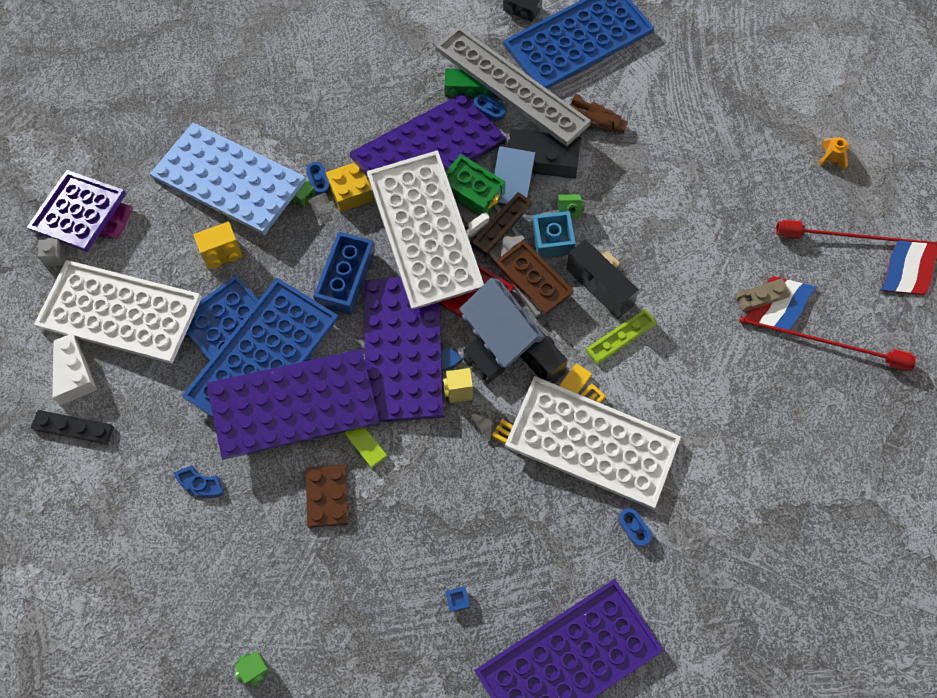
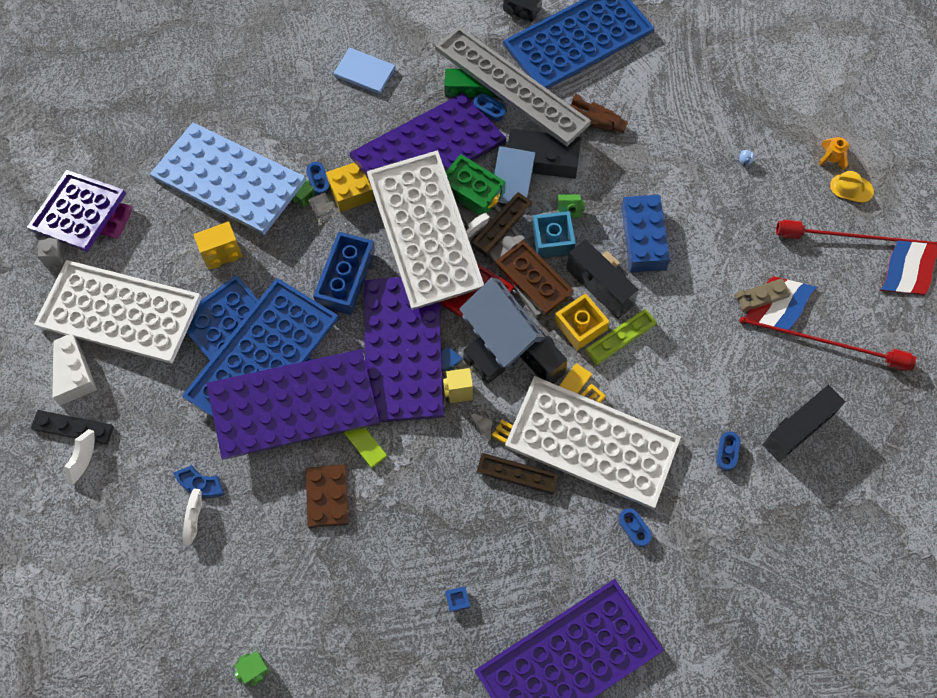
none -> white tile [64,429,95,484]
none -> white tile [183,489,202,545]
none -> light blue tile [334,47,395,95]
none -> dark brown plate [477,453,559,495]
none -> yellow brick [554,293,609,351]
none -> blue brick [621,195,670,272]
none -> blue plate [716,431,740,471]
none -> light blue hinge [739,150,755,166]
none -> black brick [763,384,846,462]
none -> yellow piece [830,171,874,203]

